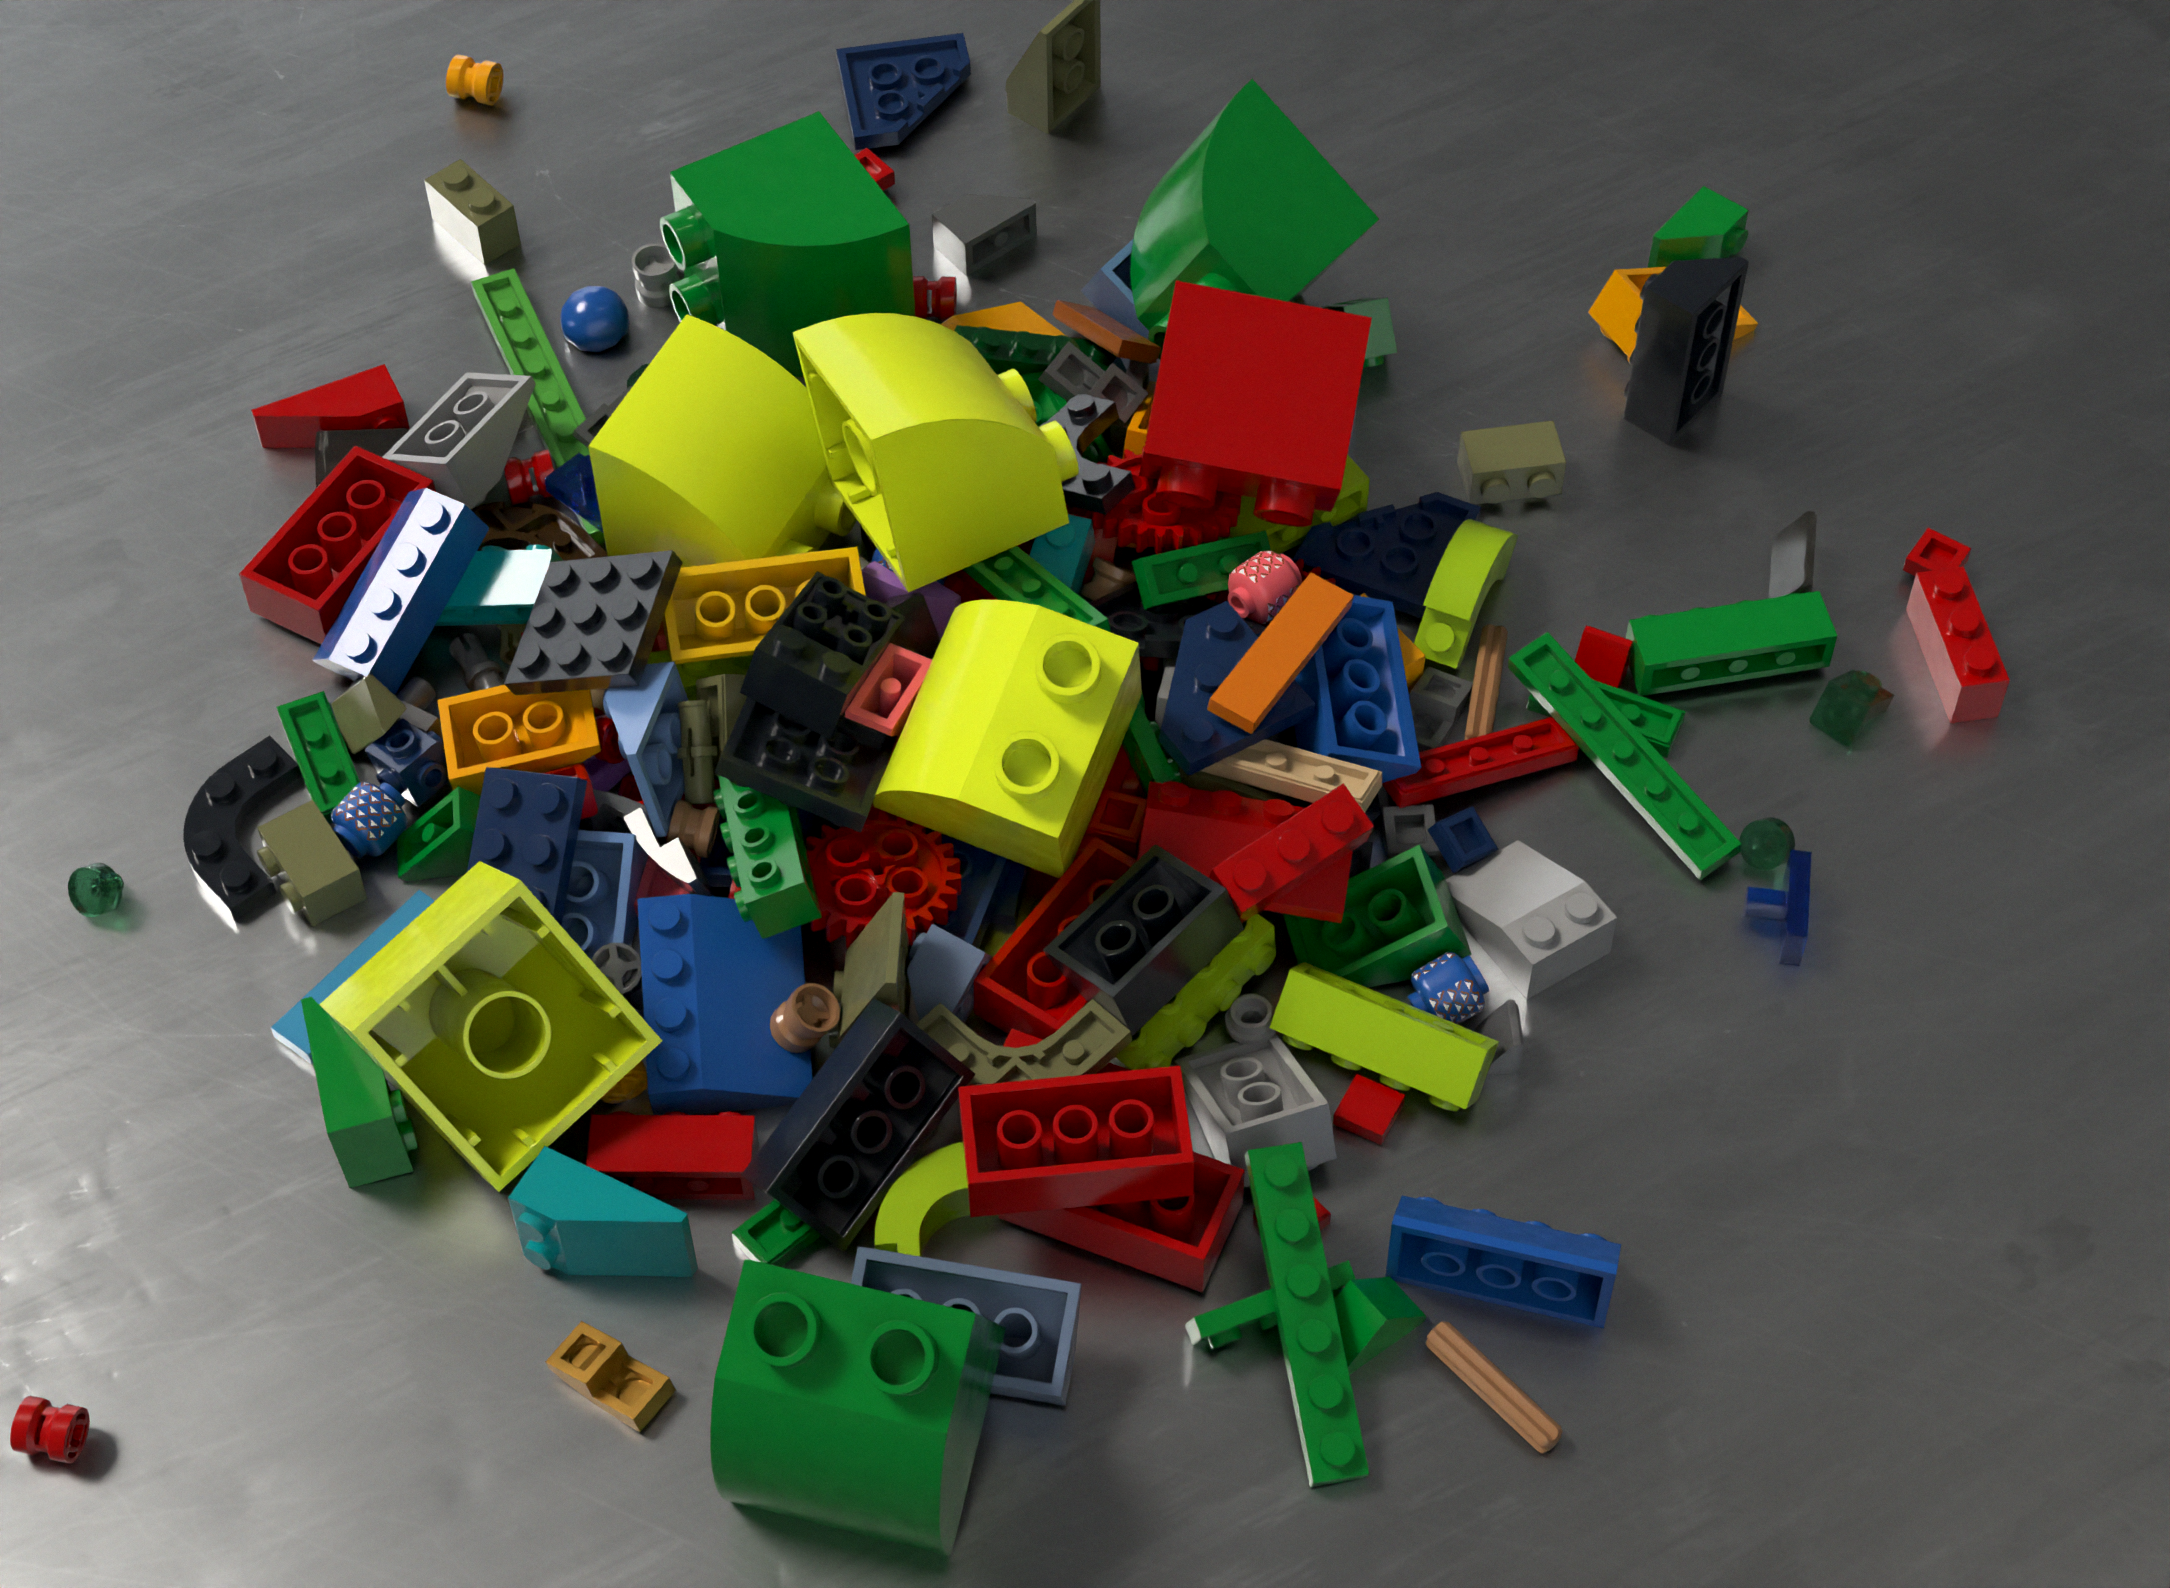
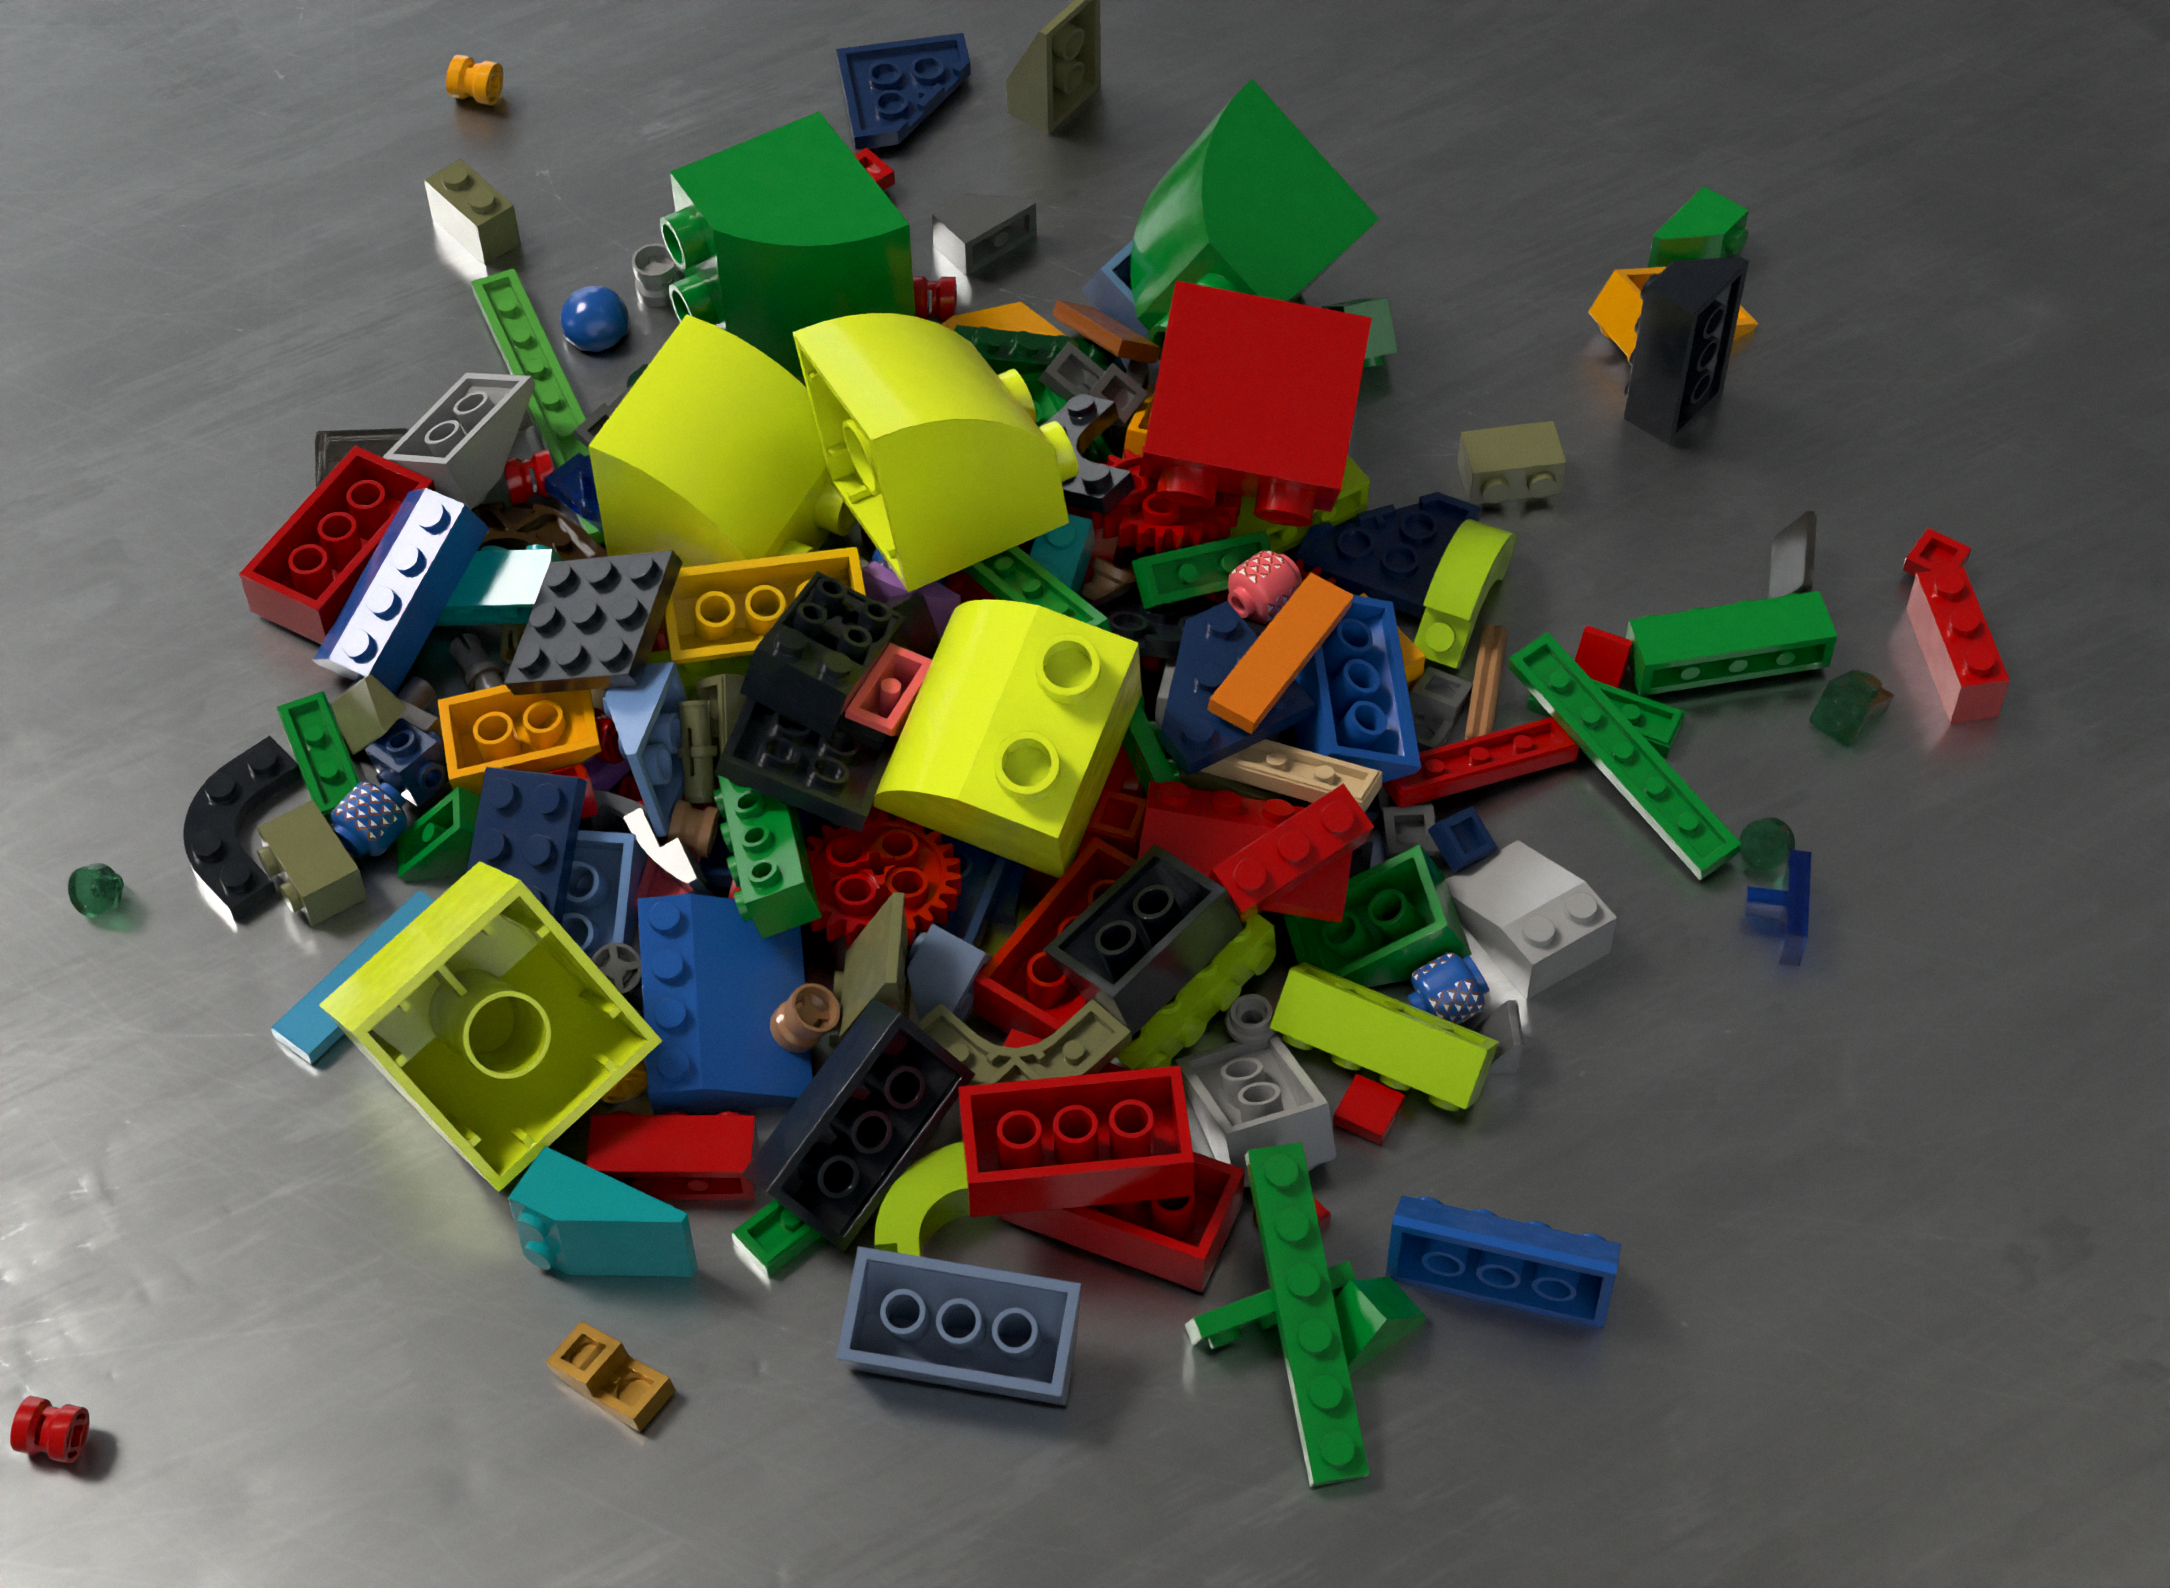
red slope [251,364,410,448] -> none
green slope [301,997,419,1188] -> none
green brick [710,1259,1006,1556] -> none
medium nougat axle [1426,1321,1563,1453] -> none

